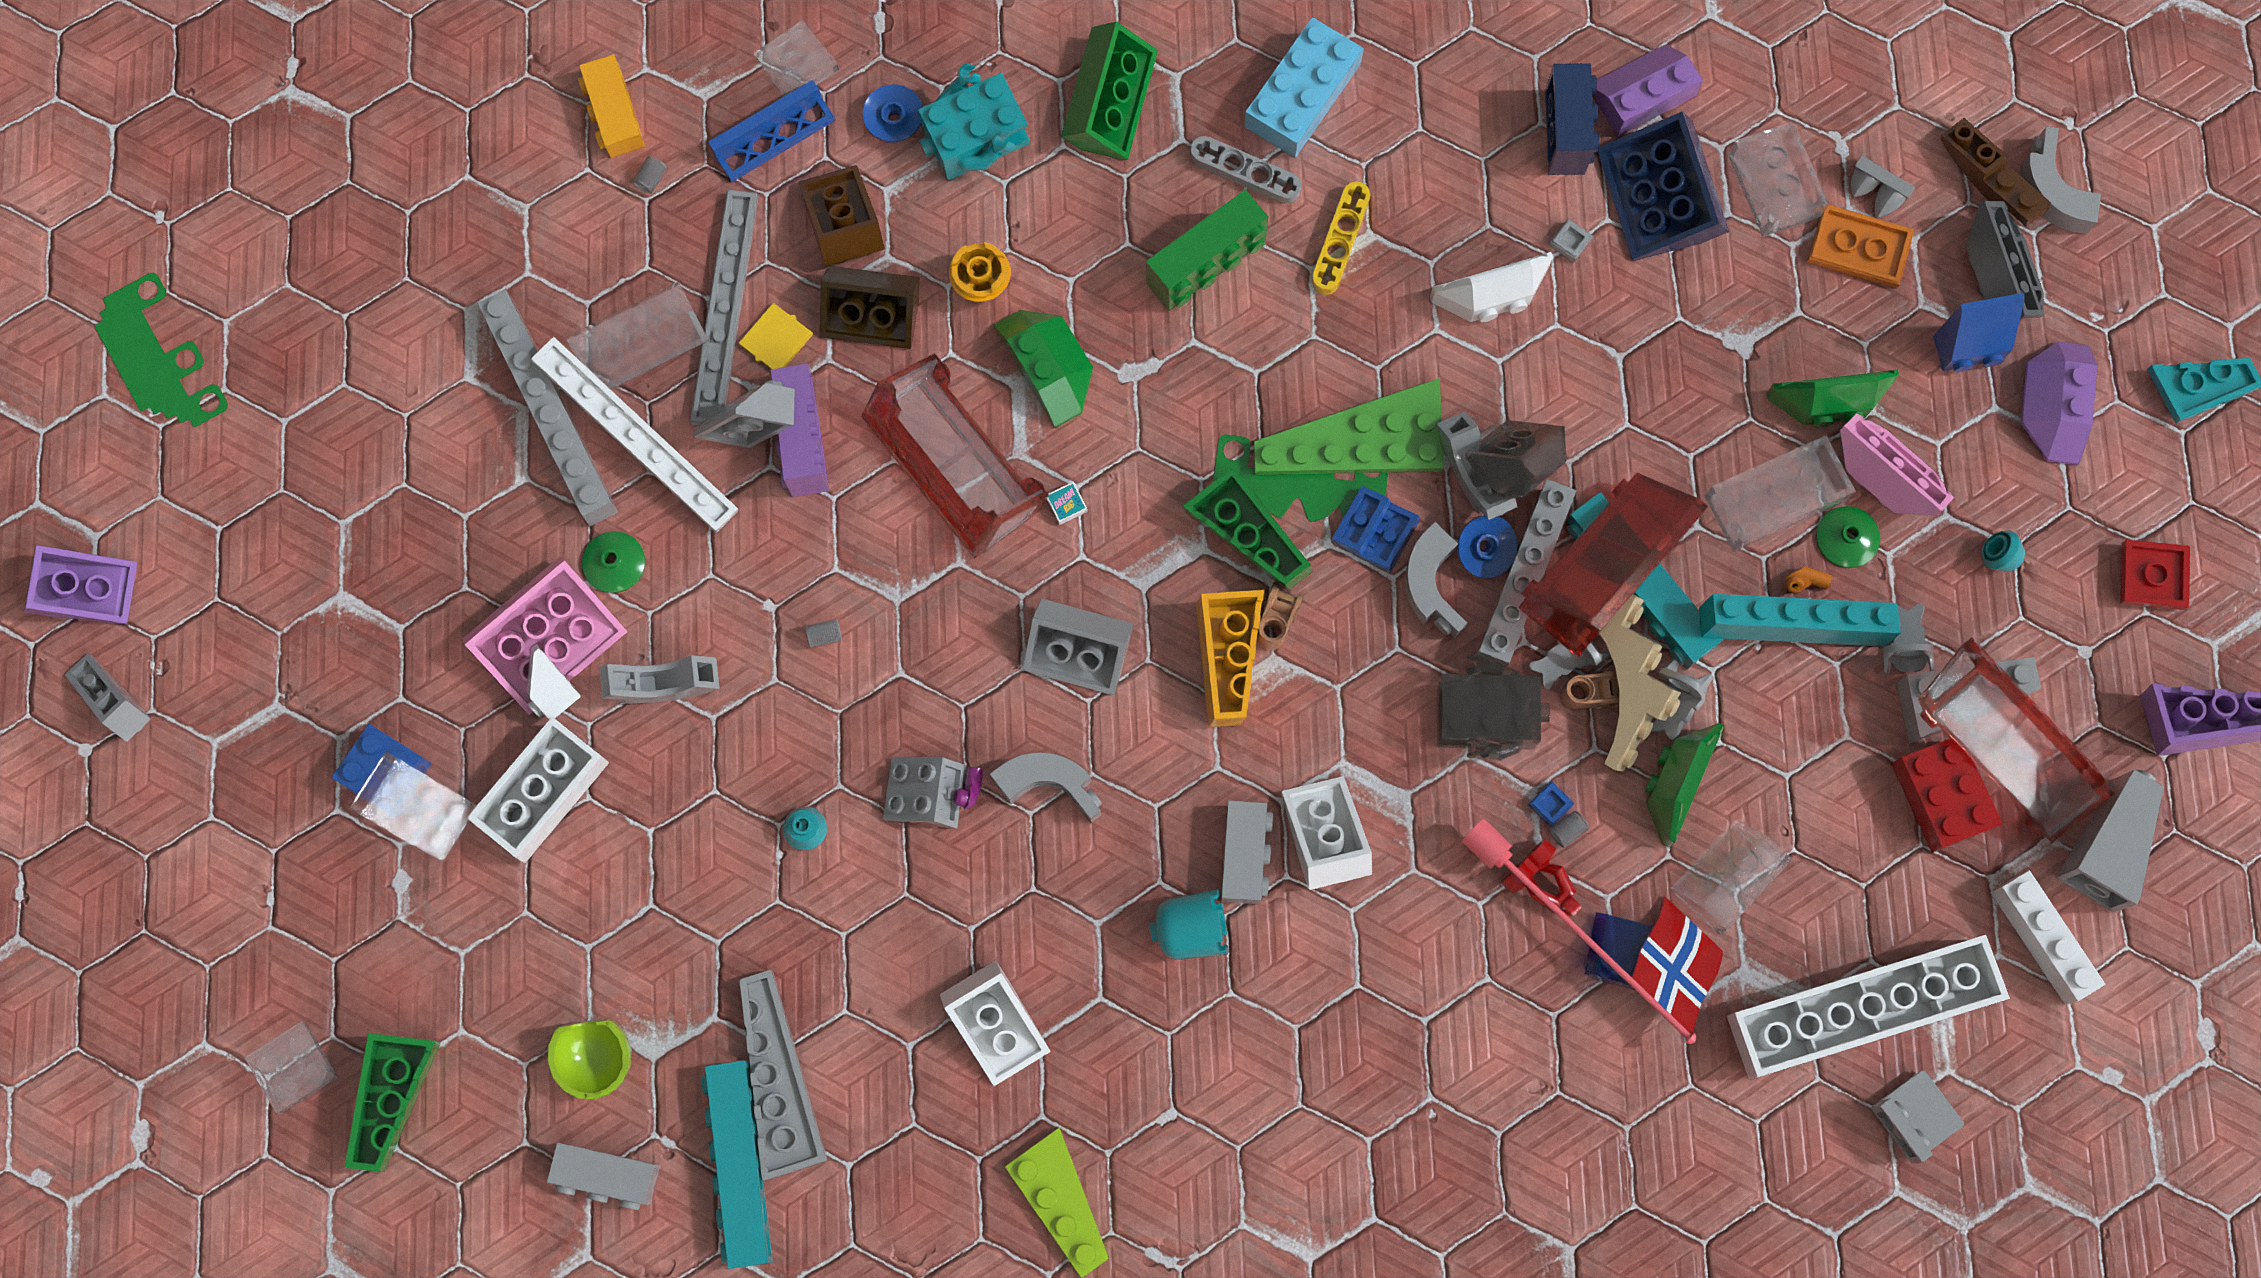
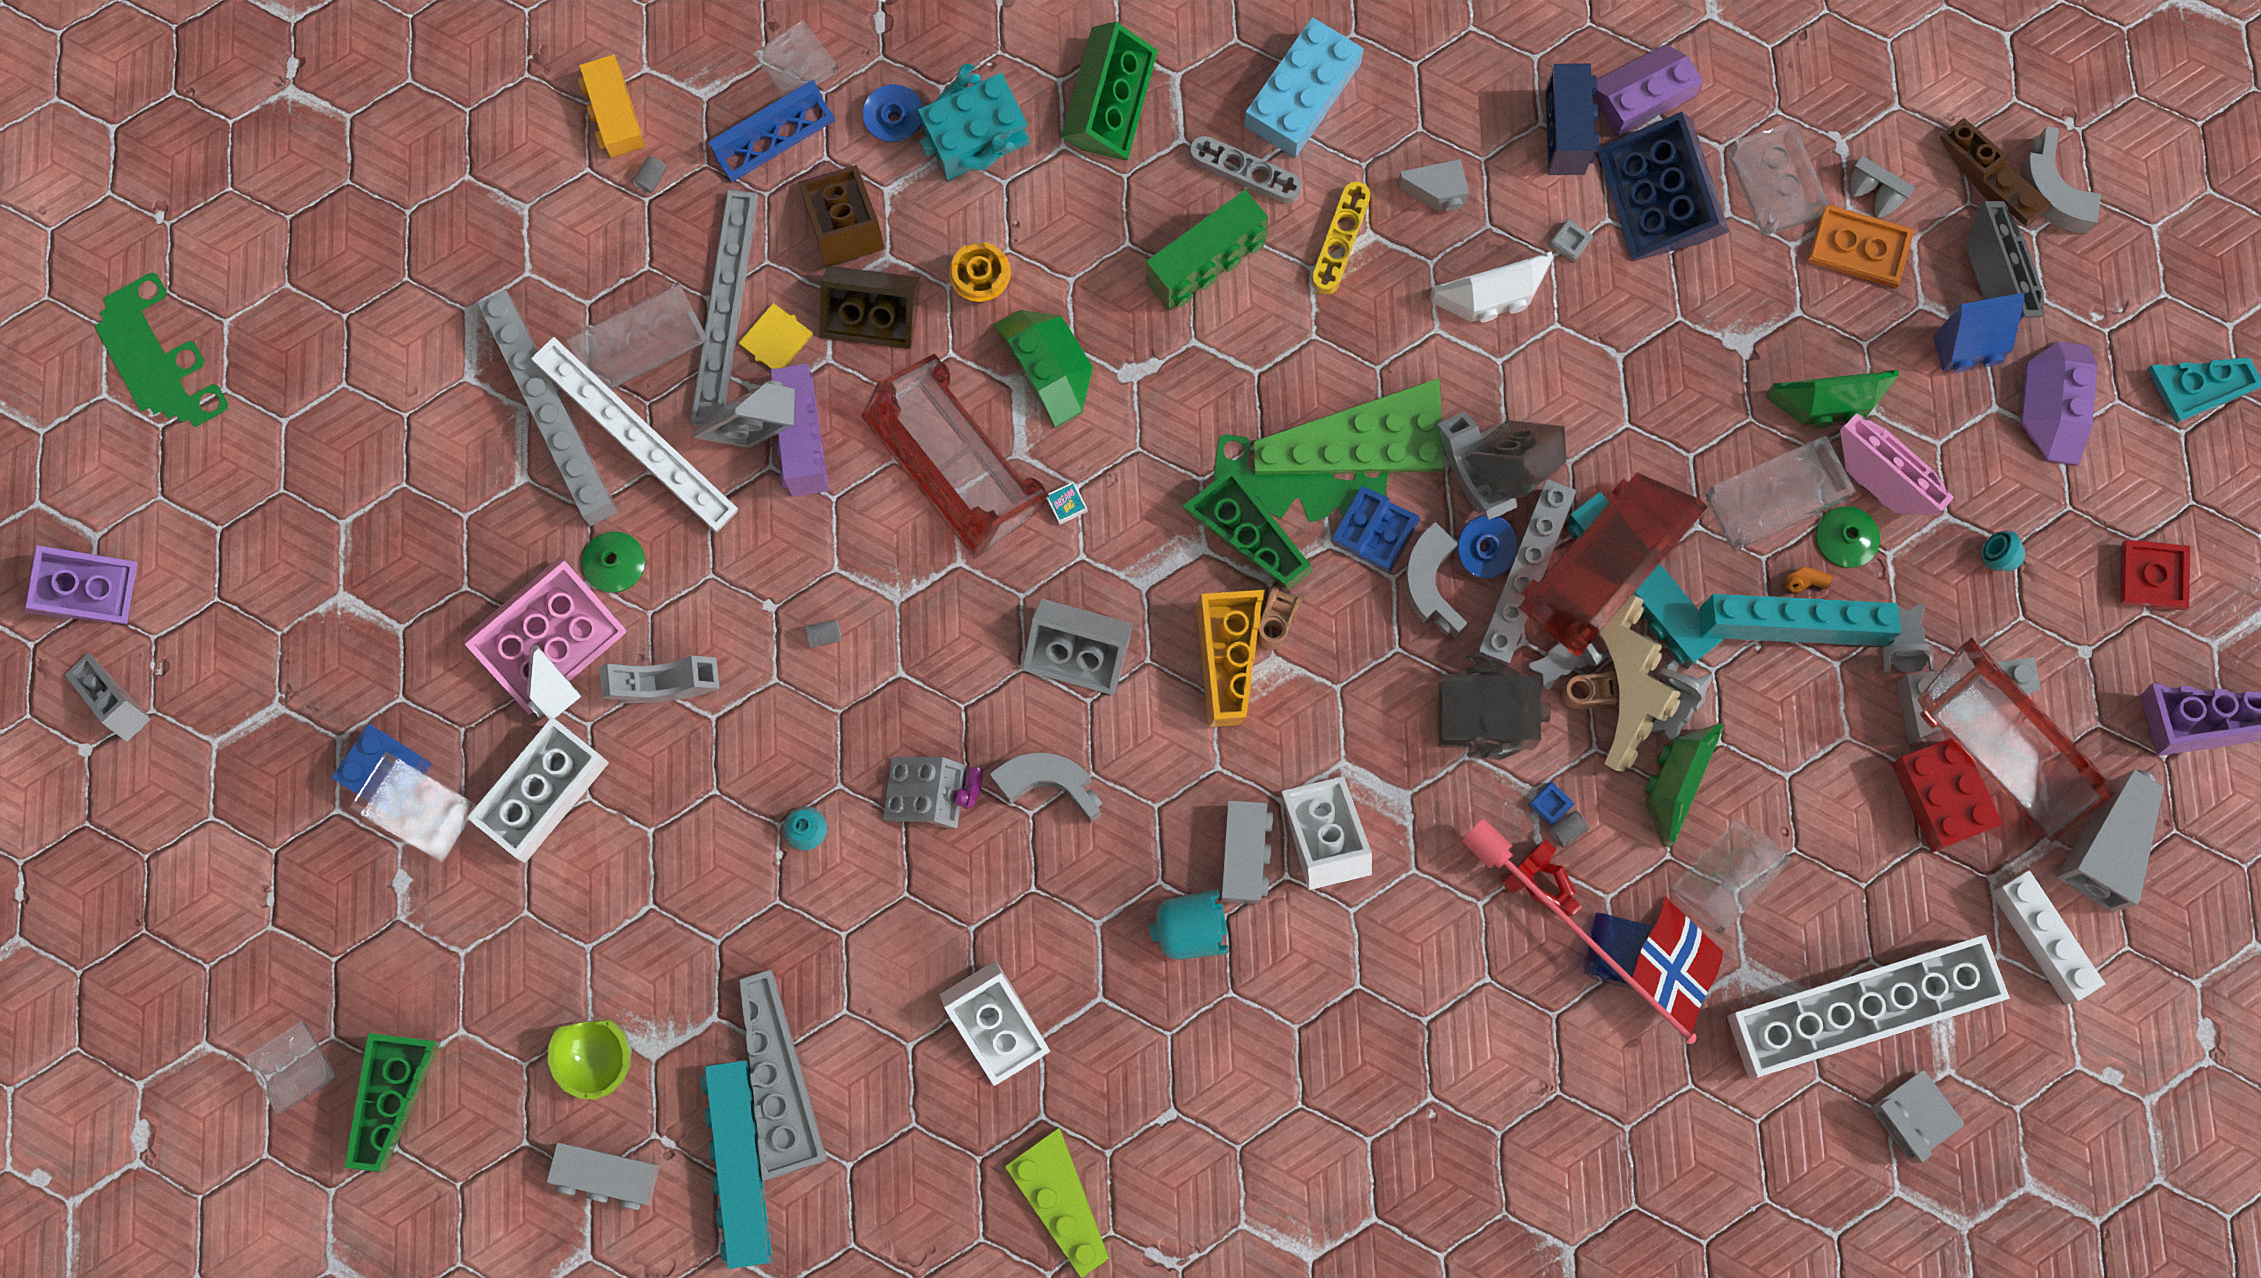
none -> light grey slope [1398,159,1469,212]

